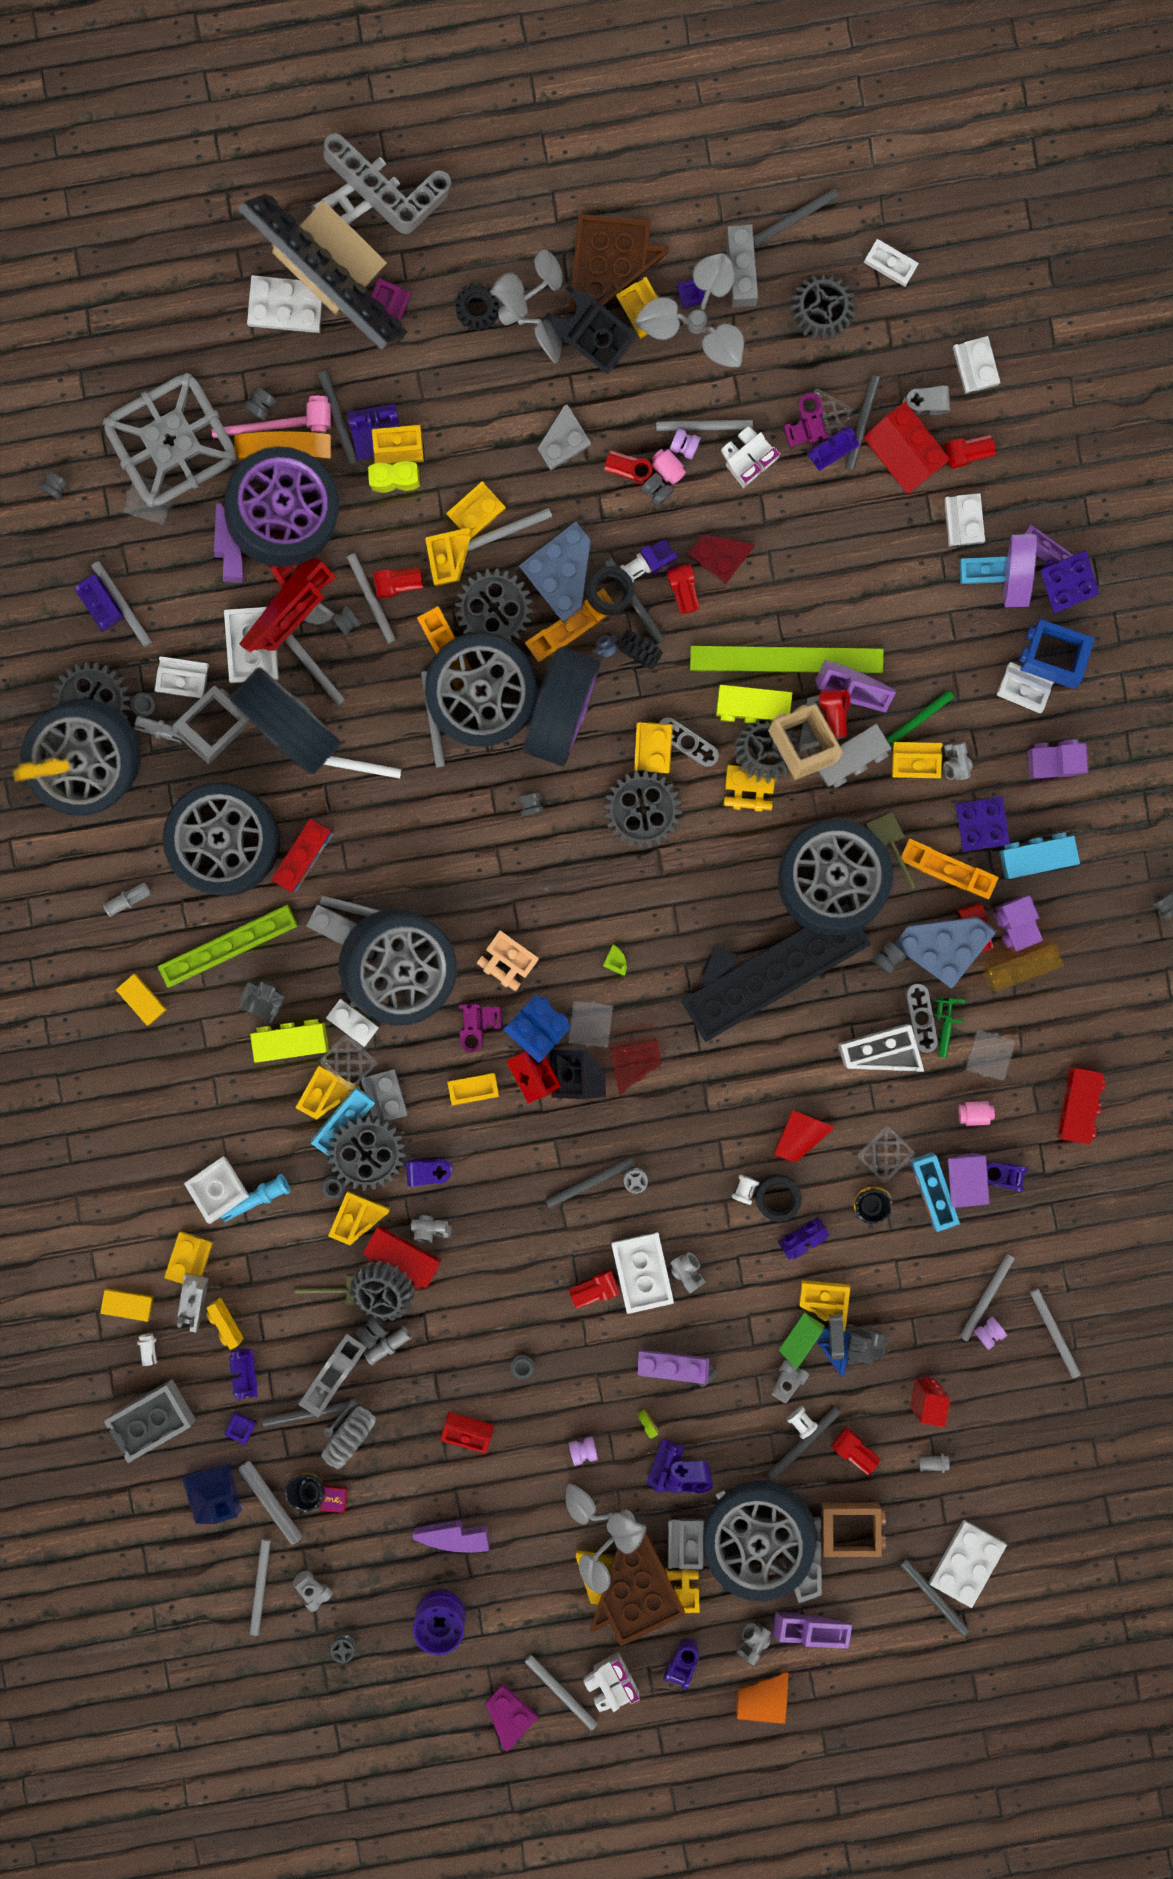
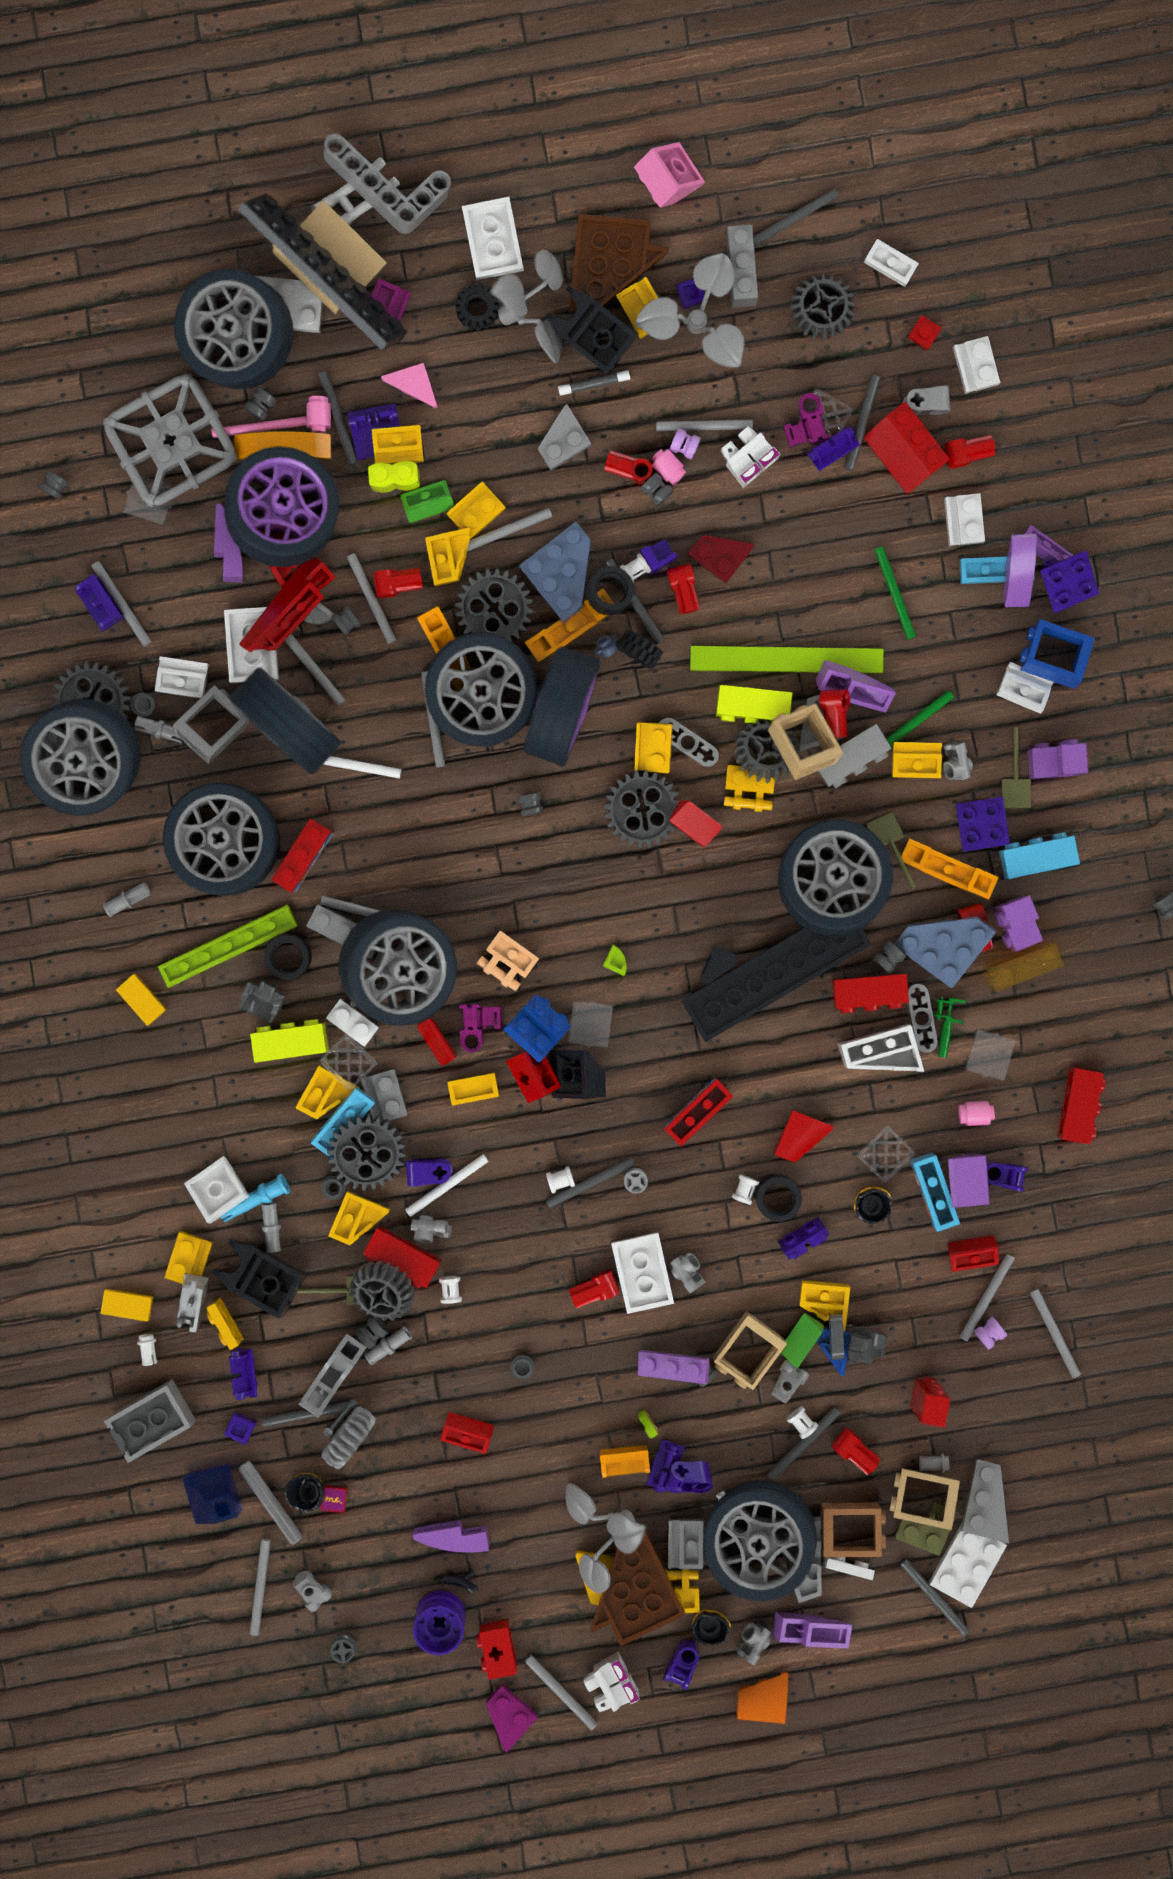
yellow plate [13,758,70,781] -> none
lavender wheel [569,1436,598,1466] -> none
clear red wing [610,1039,662,1094] -> none
none -> wheel [174,268,294,389]
none -> black brick [211,1238,307,1318]
none -> light grey pin [261,1202,281,1253]
none -> black tyre [264,934,312,980]
none -> bright pink tile [381,363,437,408]
none -> bright green slope [400,480,454,523]
none -> white bar [405,1154,489,1217]
none -> red slope [417,1017,457,1066]
none -> white bush [439,1276,462,1304]
none -> black bar [443,1571,478,1594]
none -> white plate [462,197,524,280]
none -> red brick [476,1620,518,1680]
none -> white bush [546,1166,575,1194]
none -> dark grey bar [558,370,630,396]
none -> light orange hinge [600,1445,650,1478]
none -> bright pink slope [634,142,705,208]
none -> red brick [663,1077,734,1146]
none -> red slope [668,800,722,847]
none -> black hair [692,1608,731,1646]
none -> tan window [713,1311,787,1390]
none -> white plate [822,1557,875,1580]
none -> red brick [832,973,909,1013]
none -> green bar [874,546,917,640]
none -> tan window [890,1468,960,1530]
none -> olive plate [894,1500,957,1556]
none -> red plate [908,315,942,351]
none -> red slope [947,1235,999,1272]
none -> light grey wing [960,1459,1009,1543]
none -> olive piece [1001,726,1031,808]

